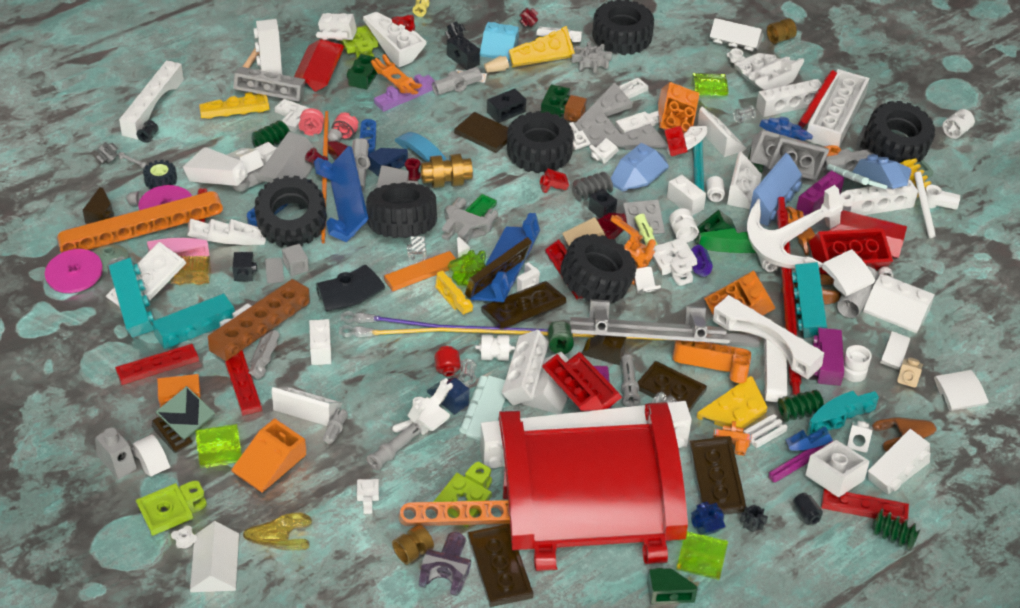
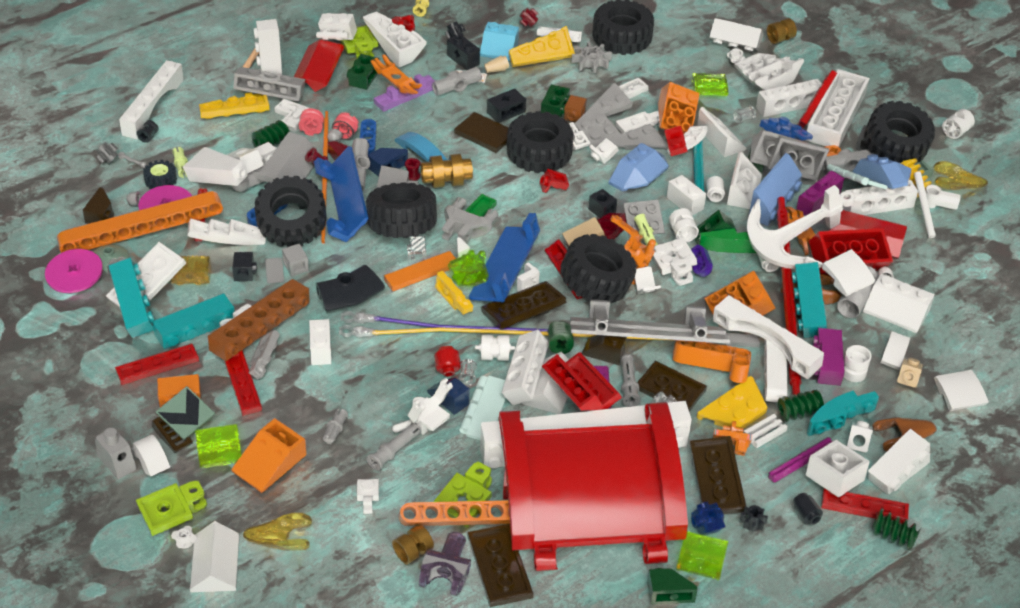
bright pink slope [147,238,209,262] -> none
white slope [272,386,342,426] -> none
dark brown tile [465,237,532,299] -> none
dark grey piece [573,172,613,202] -> none
blue slope [785,426,833,451] -> none
none -> yellowish green pin [172,147,188,178]
none -> clear yellow animal [934,161,988,190]

